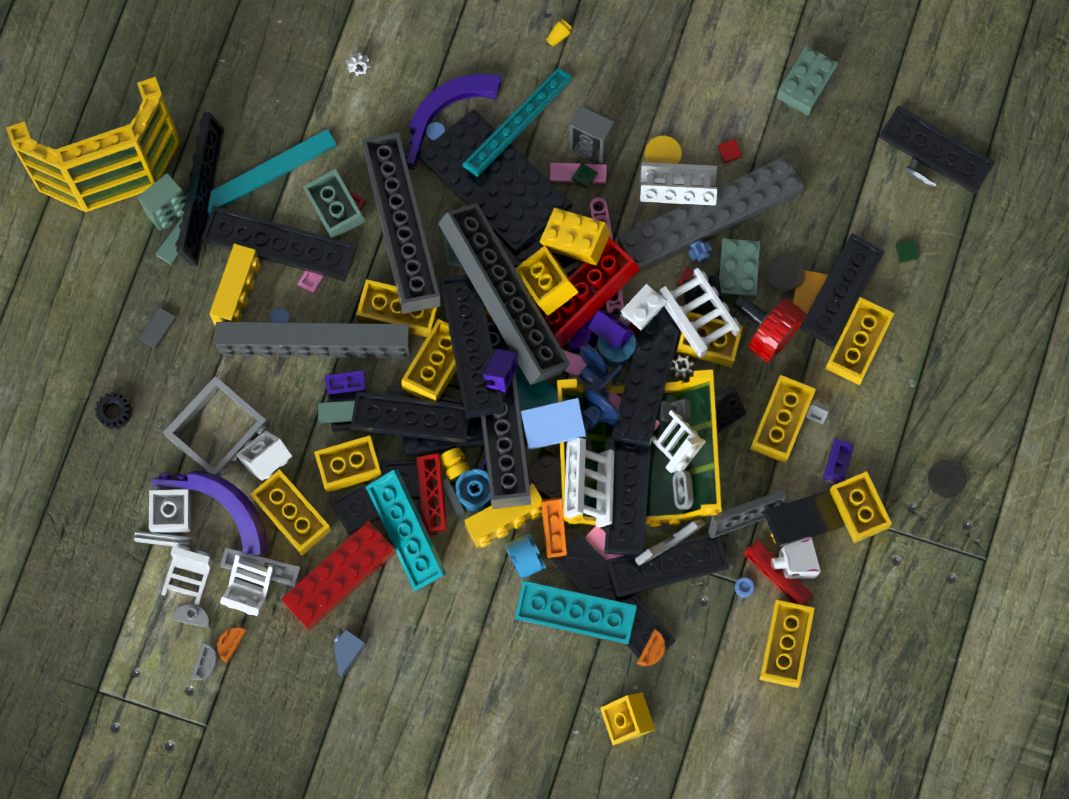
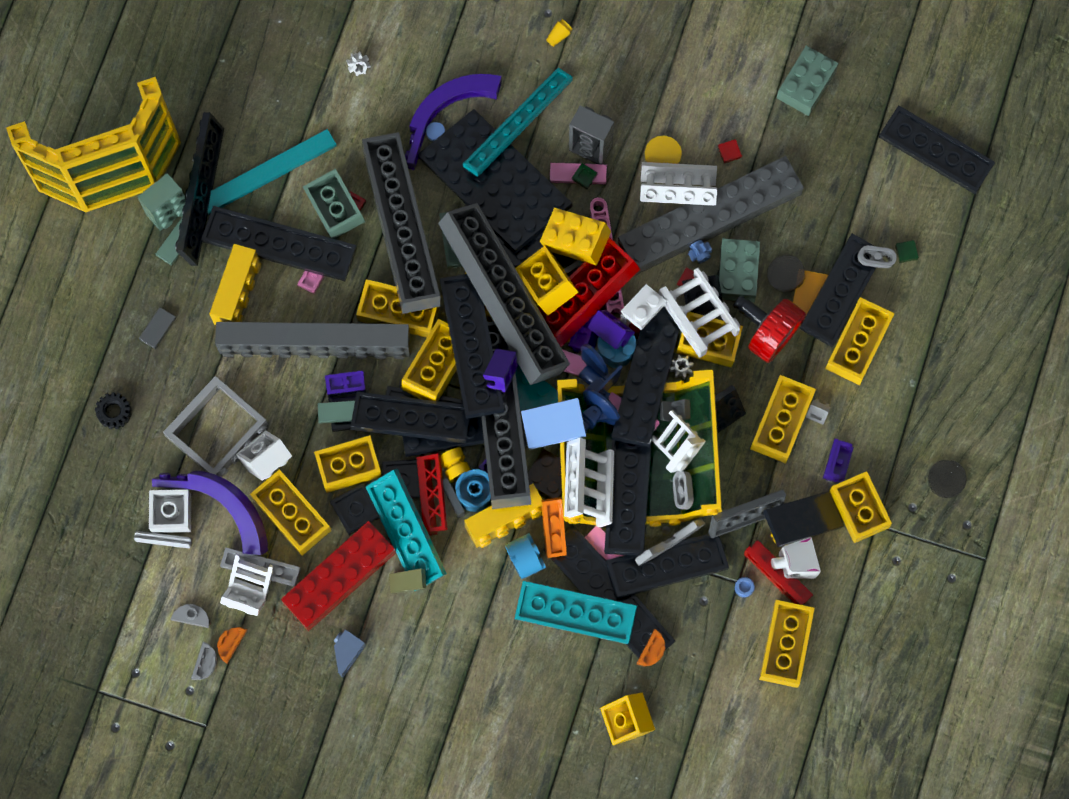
white plate [161,545,213,606] -> none
medium blue tile [270,308,290,323] -> none
dark grey bar [905,159,936,186] -> none
none -> olive tile [389,568,426,594]
none -> light grey plate [858,245,897,268]

